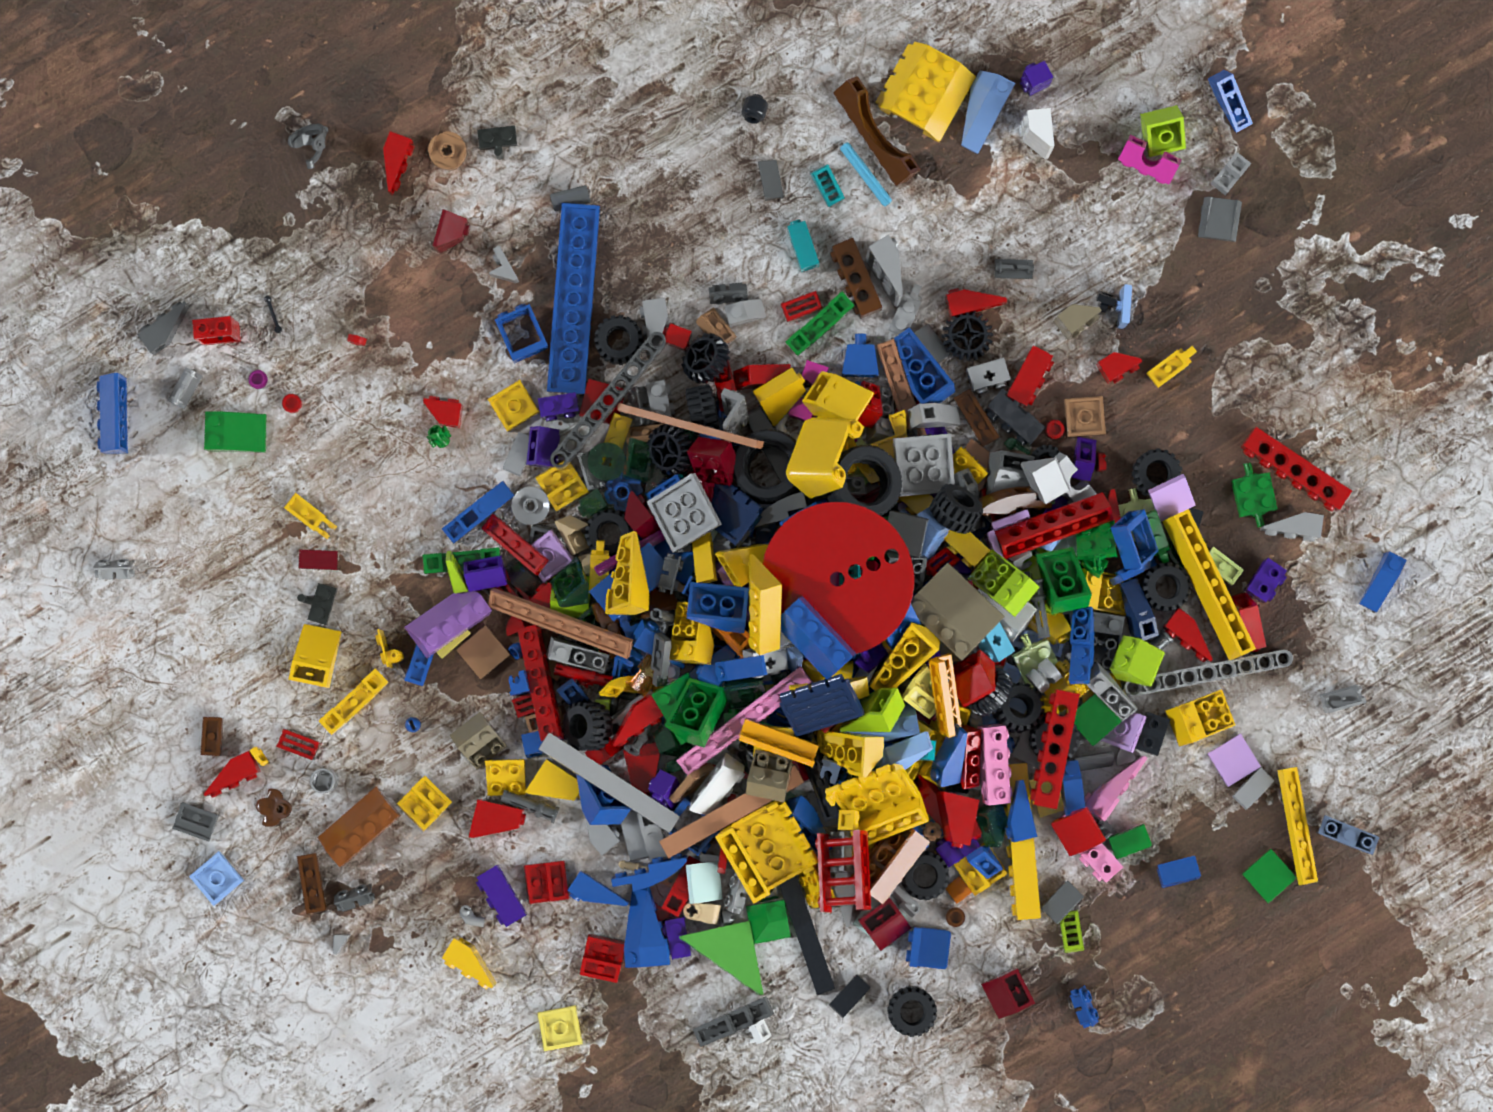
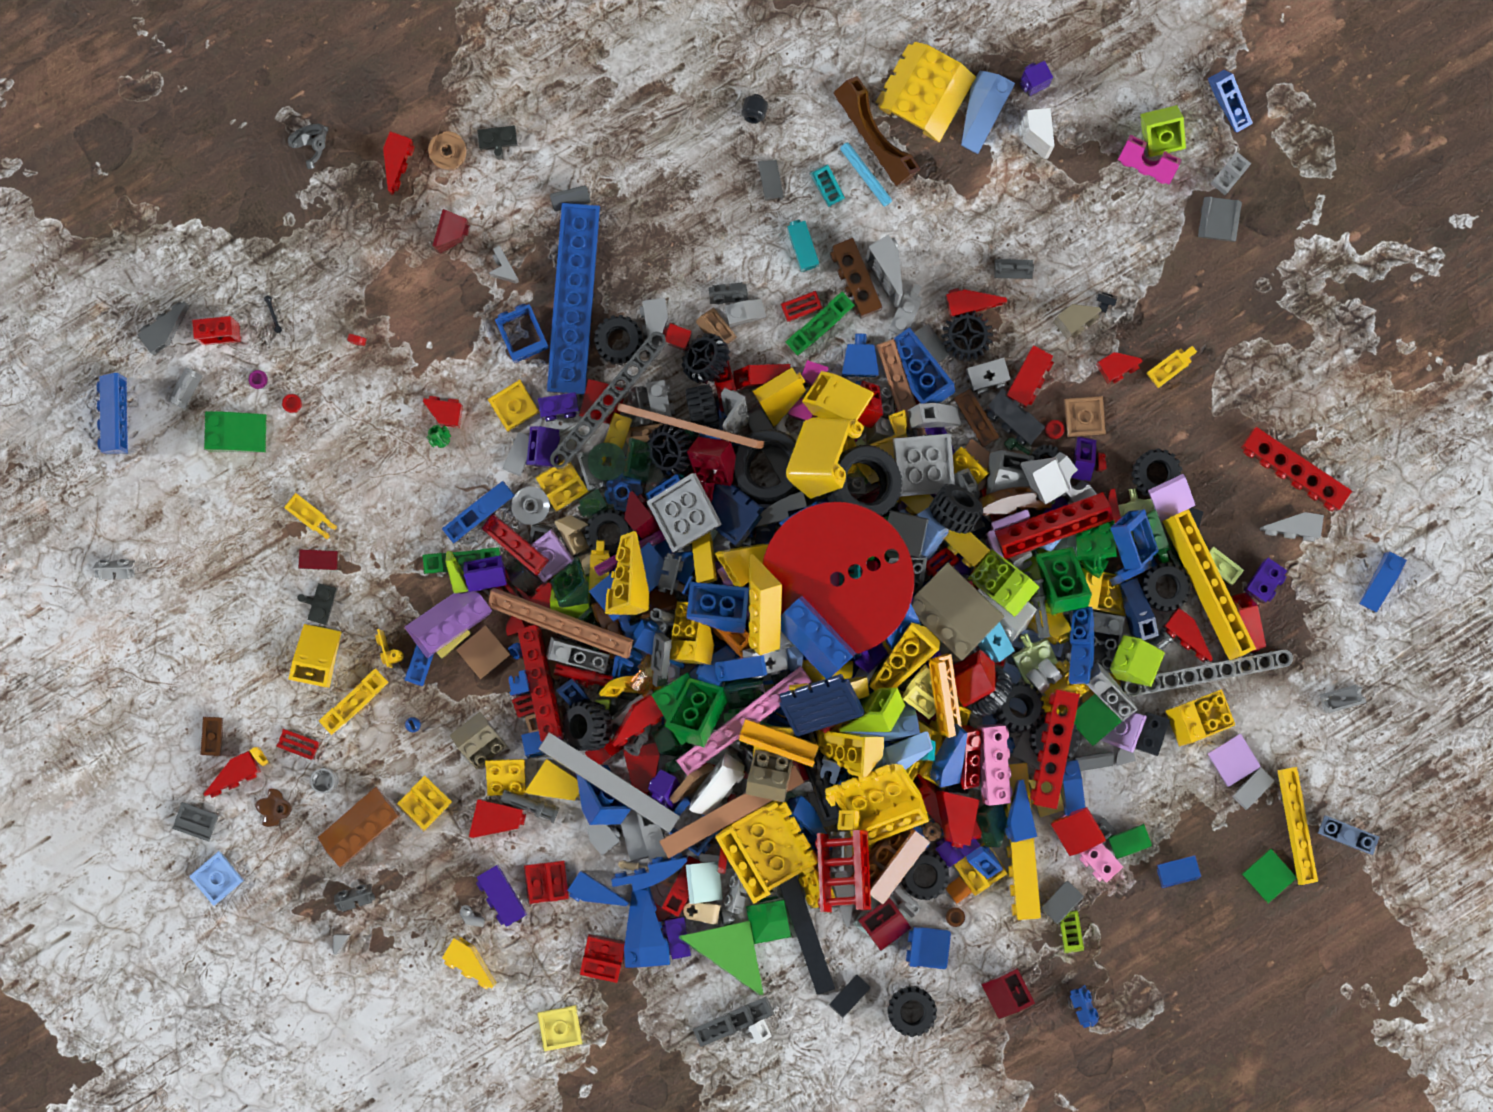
reddish brown plate [297,853,327,914] -> none
bright pink wedge [1084,756,1148,821] -> none
light blue plate [1116,284,1132,329] -> none
green plate [1231,462,1278,528] -> none

